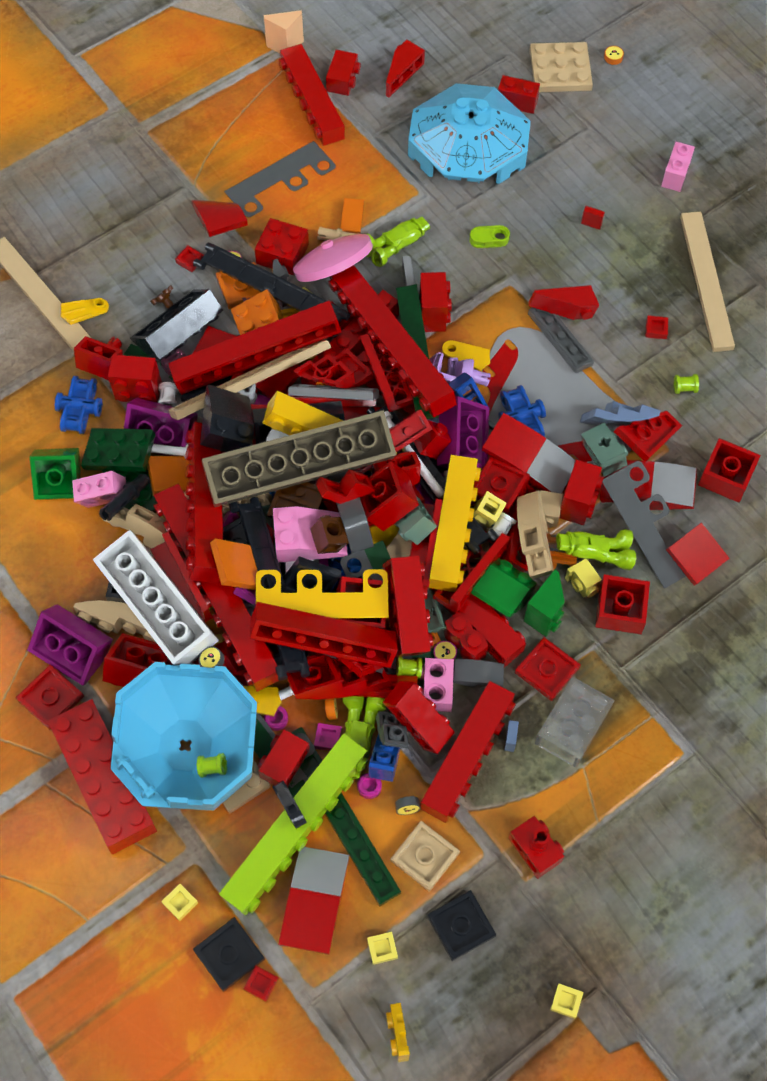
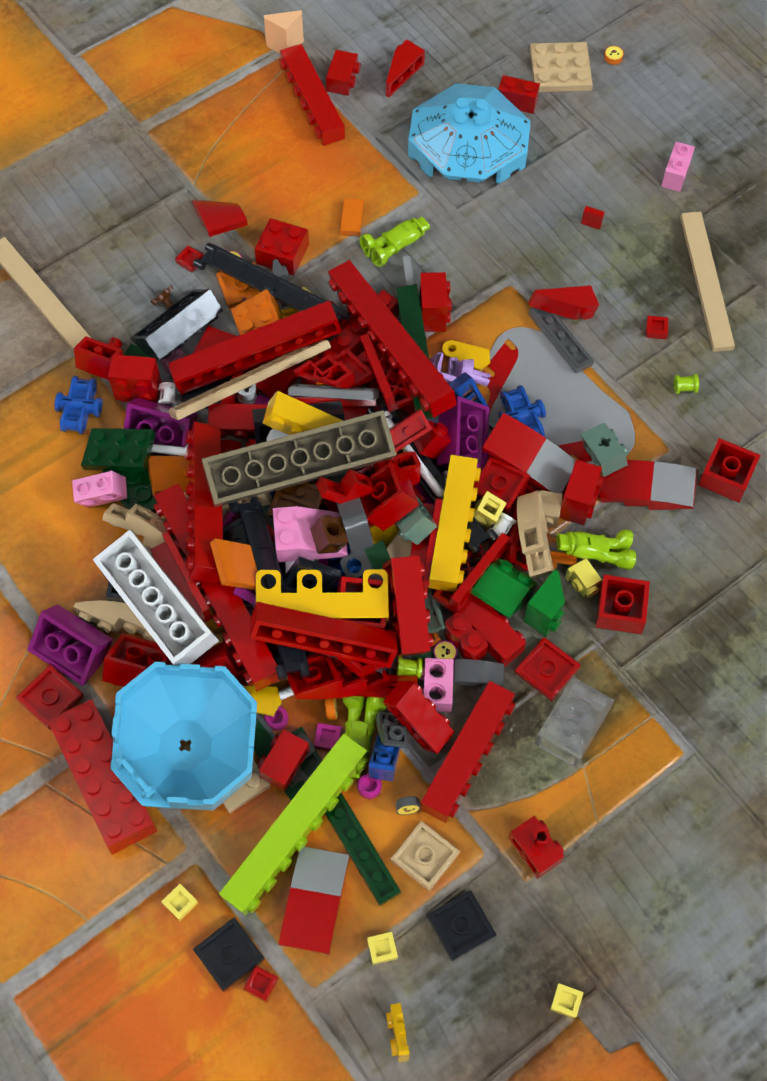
green slope [30,448,81,500] -> none
yellow piece [61,298,109,325] -> none
black pin [99,473,151,521] -> none
lime bush [196,753,227,778] -> none
light yellow tile [199,646,225,668] -> none
black slope [200,385,254,452] -> none
dark grey piece [224,141,336,217] -> none
black piece [272,780,307,829] -> none
bright pink dish [293,234,373,282] -> none
tan pin [317,227,359,241] -> none
lime piece [470,225,510,248] -> none
sand blue tile [504,720,519,752] -> none
sand blue slope [580,401,661,425] -> none
dark grey piece [602,461,686,589] -> none
red wing [613,411,683,462] -> none
red tile [666,522,730,586] -> none

